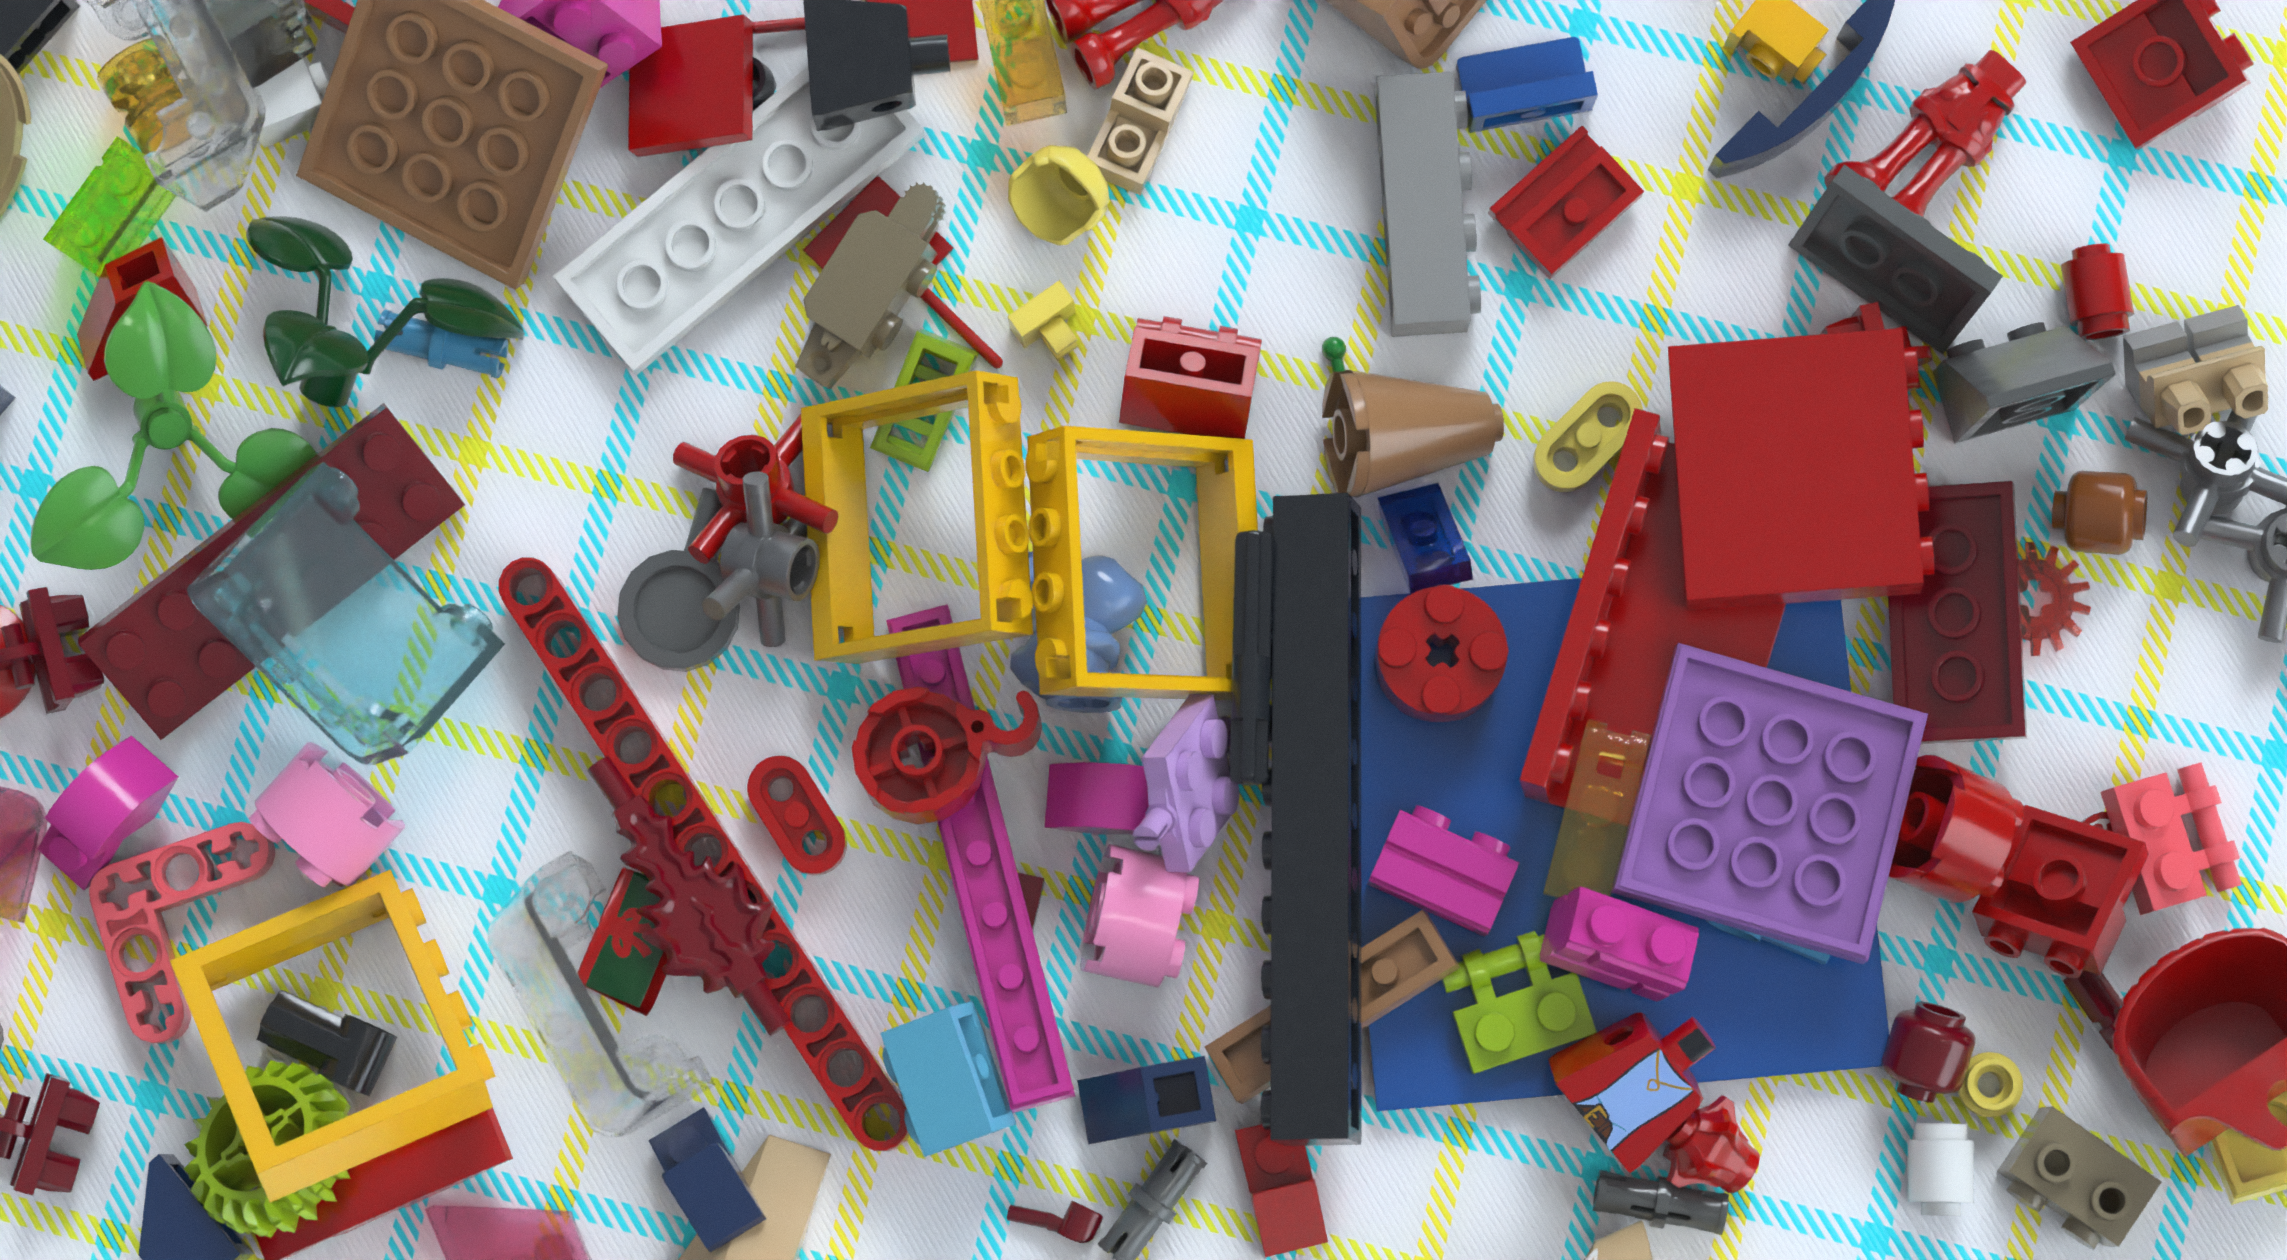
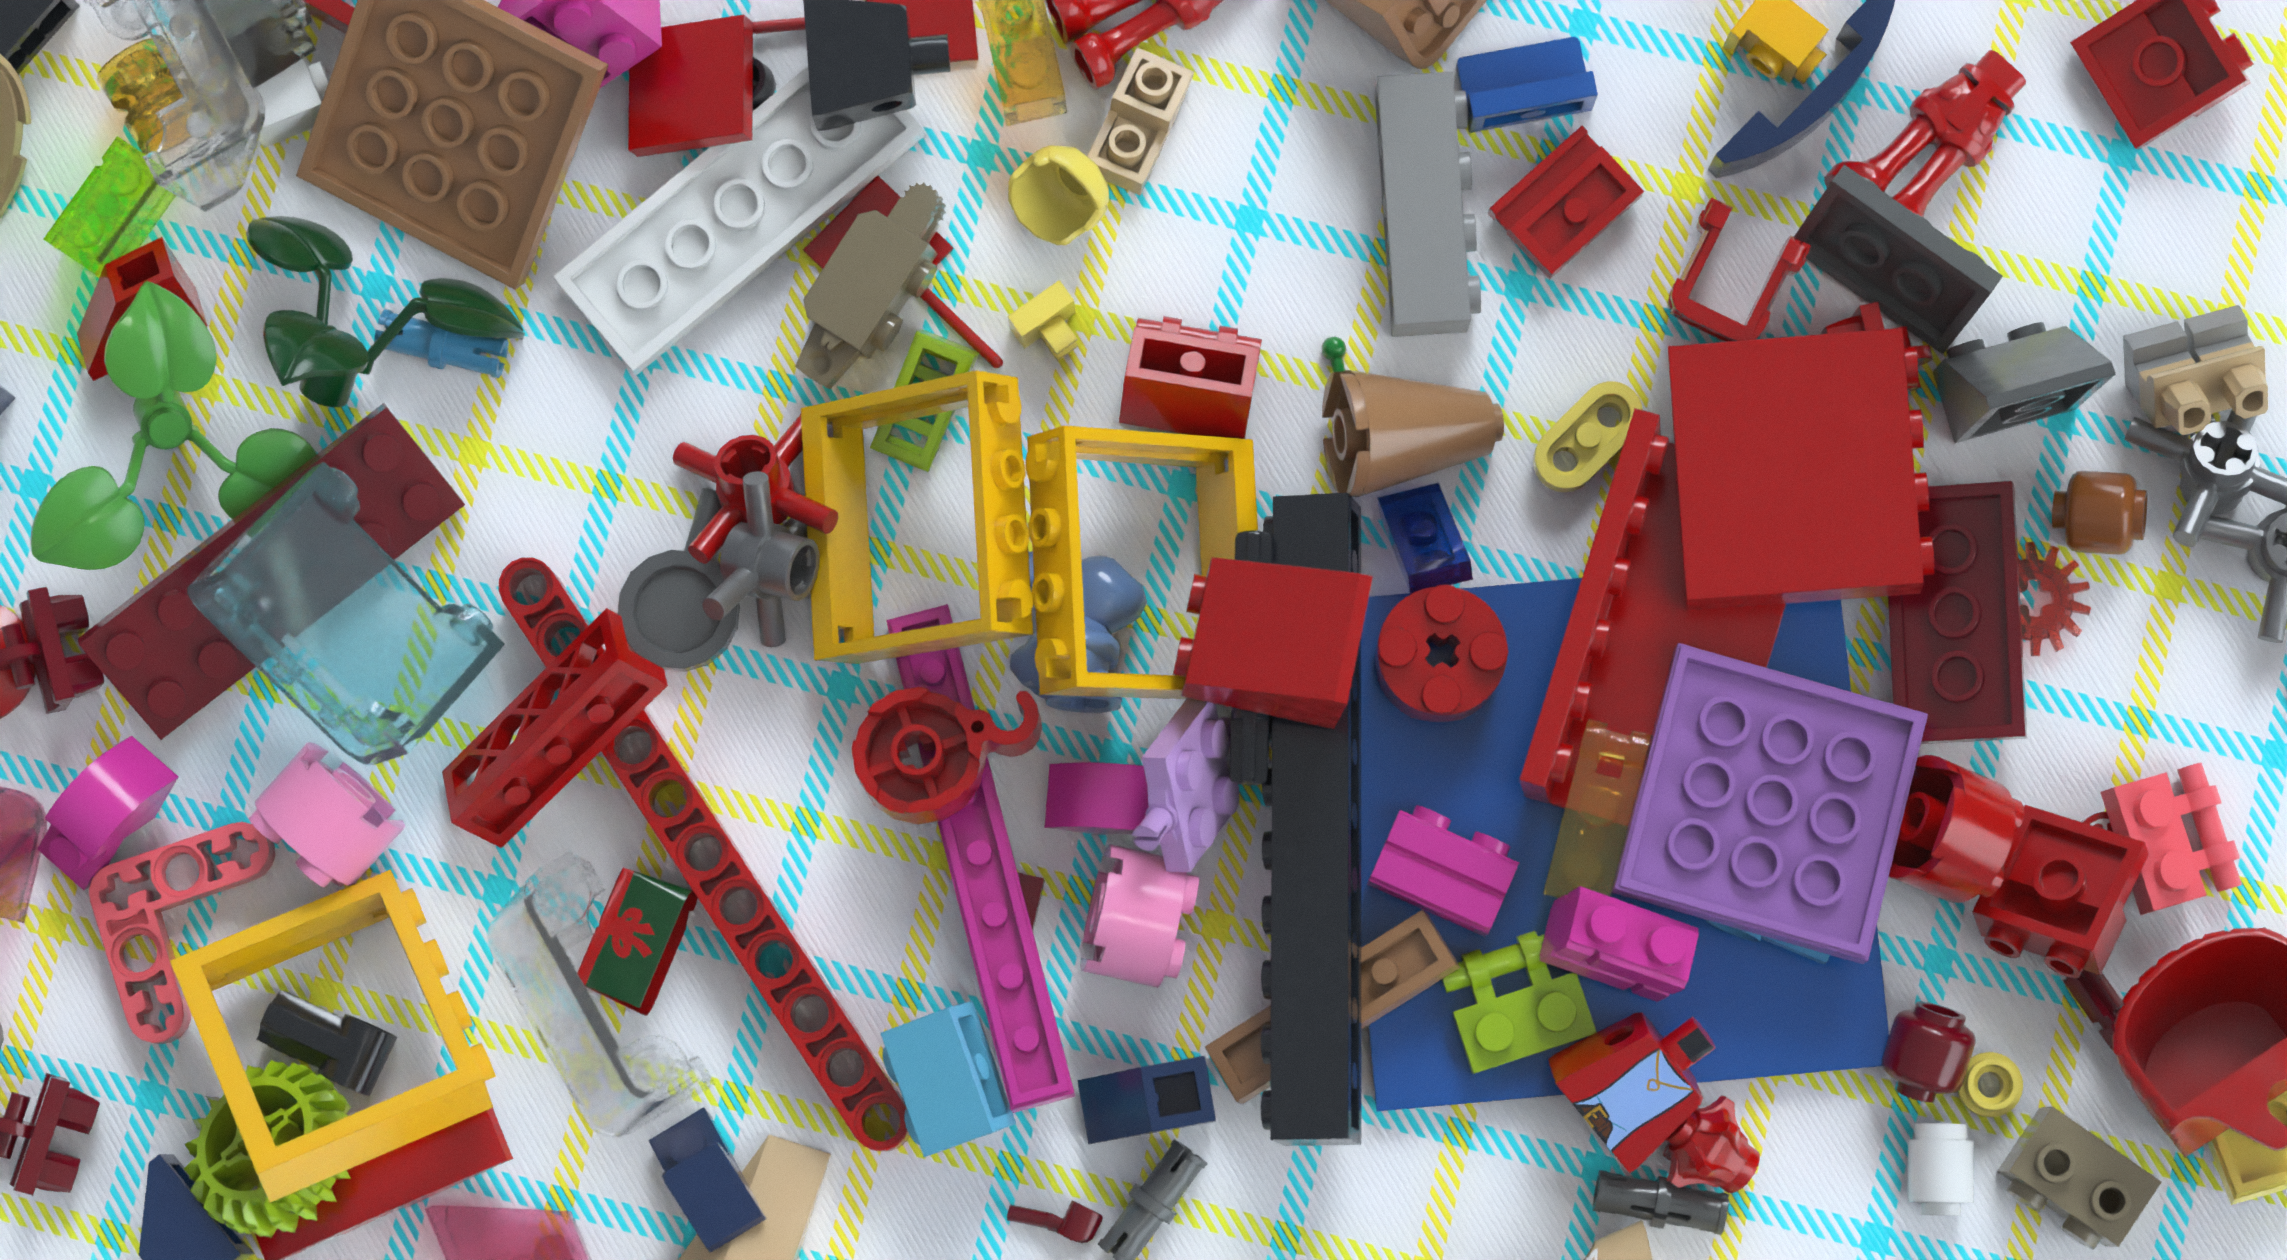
dark red piece [587,756,791,1036] -> none
red plate [747,756,847,876] -> none
red slope [1235,1124,1328,1257] -> none
red brick [2061,243,2134,340] -> none
none -> red fence [442,608,668,848]
none -> red slope [1173,557,1373,729]
none -> red piece [1668,198,1811,342]

